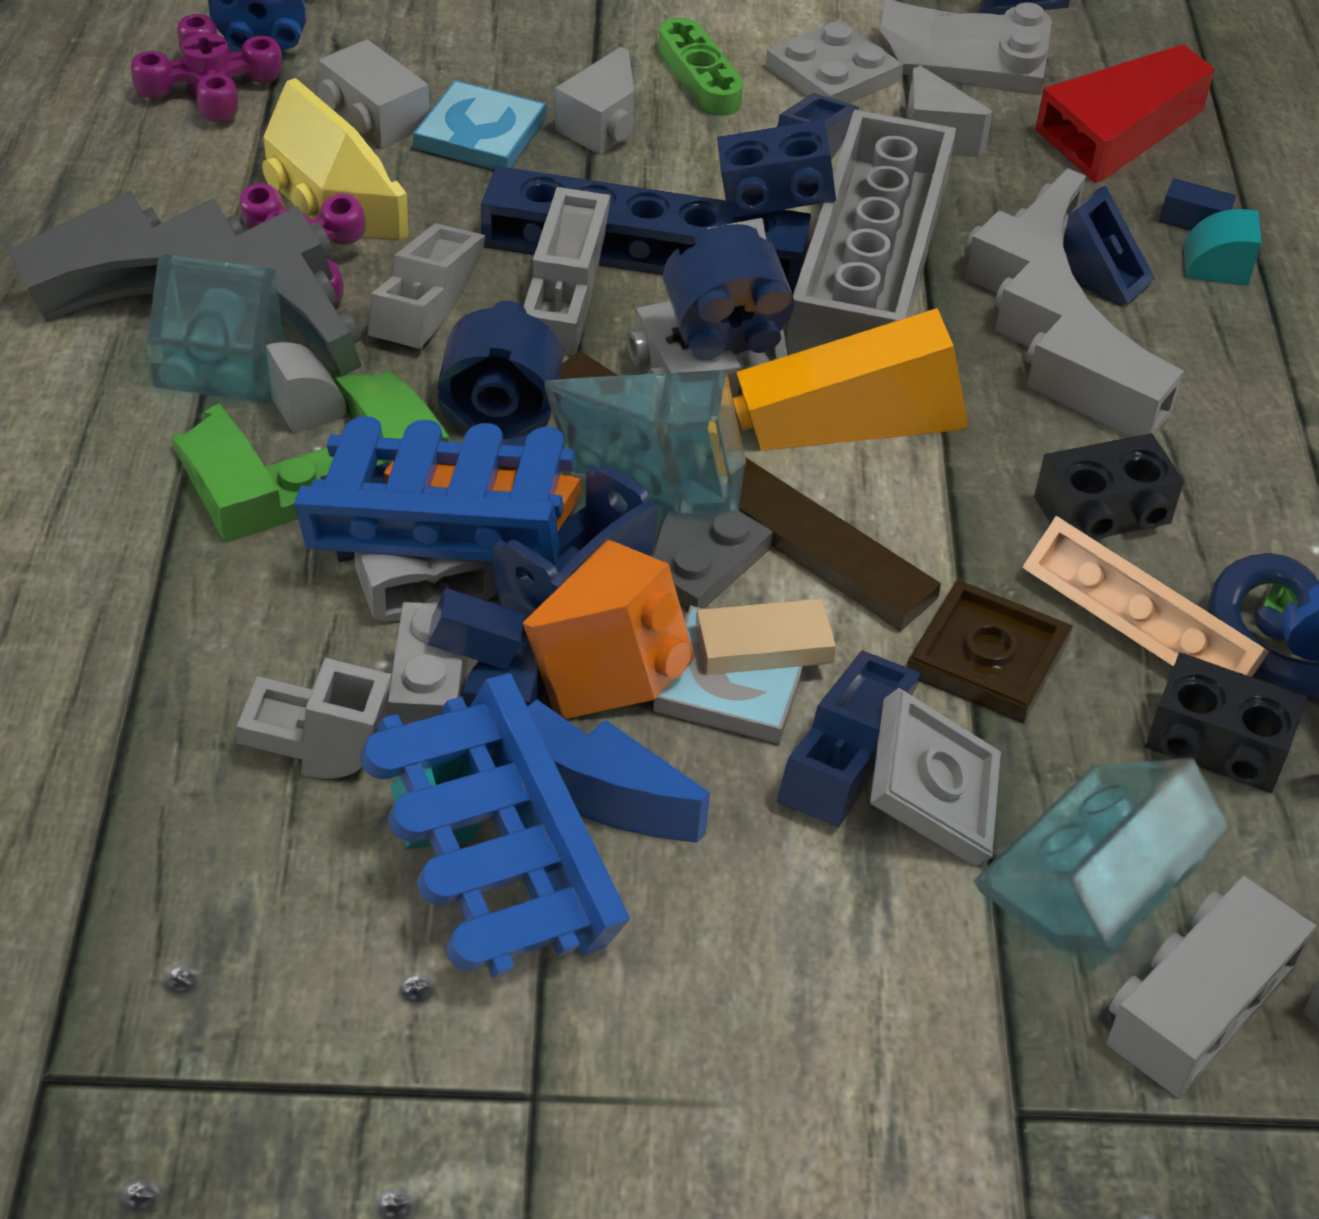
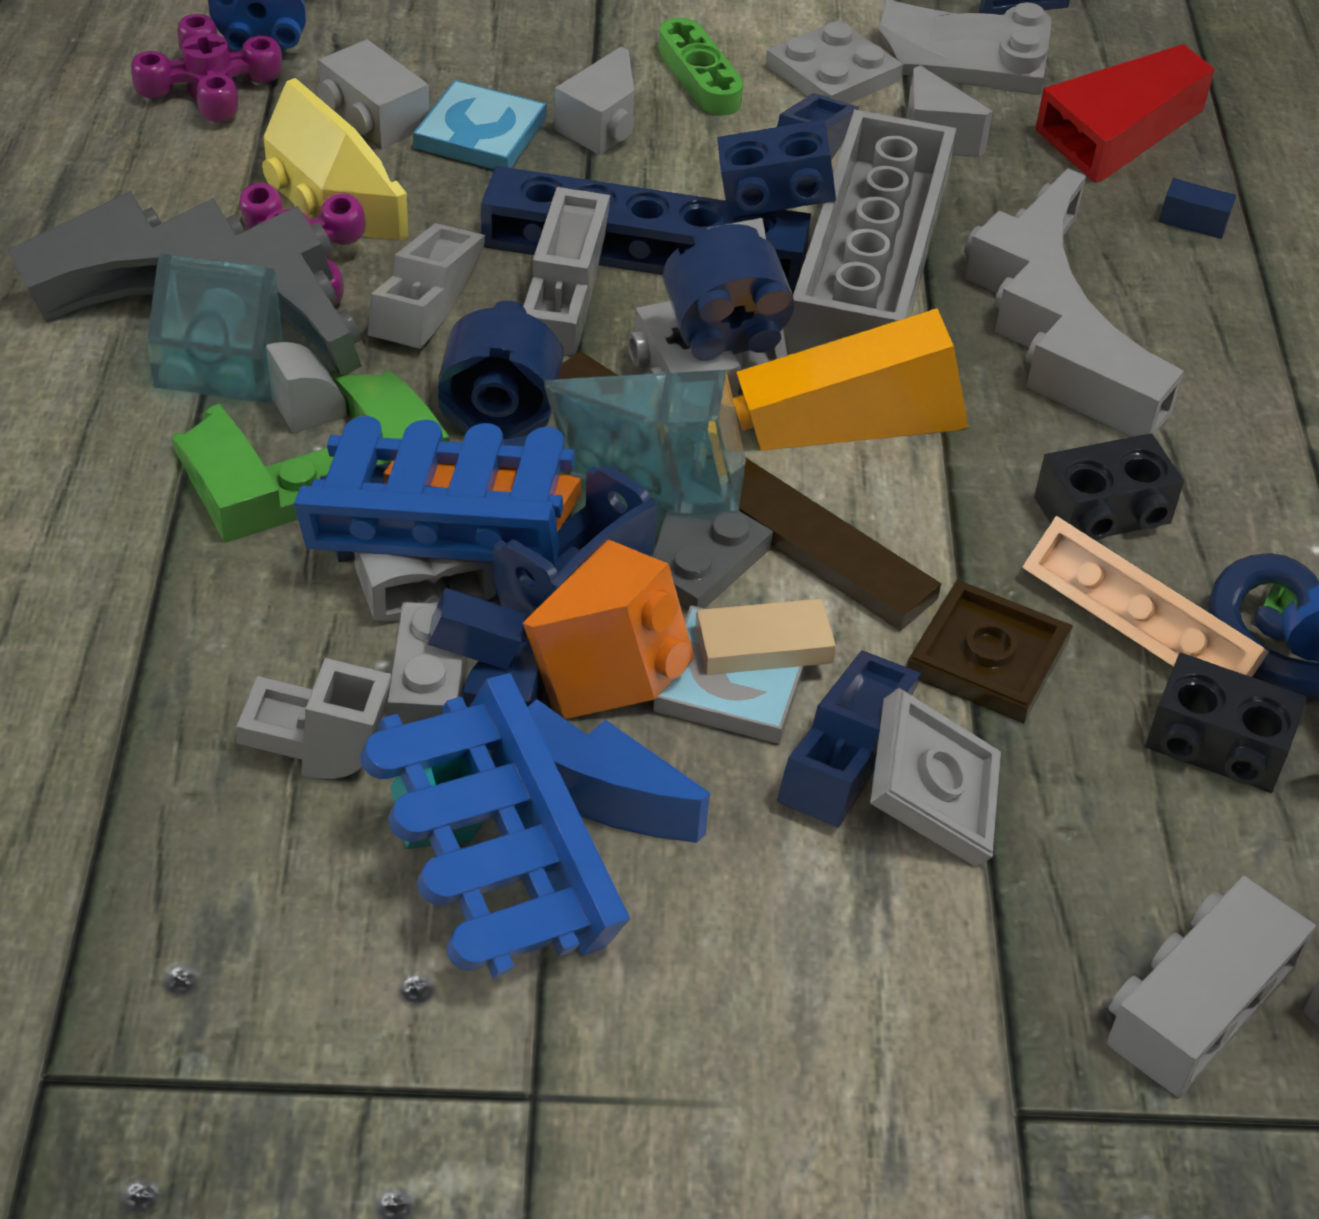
clear light blue slope [974,758,1229,954] -> none
dark blue slope [1063,186,1155,306] -> none
teal brick [1183,209,1261,285] -> none

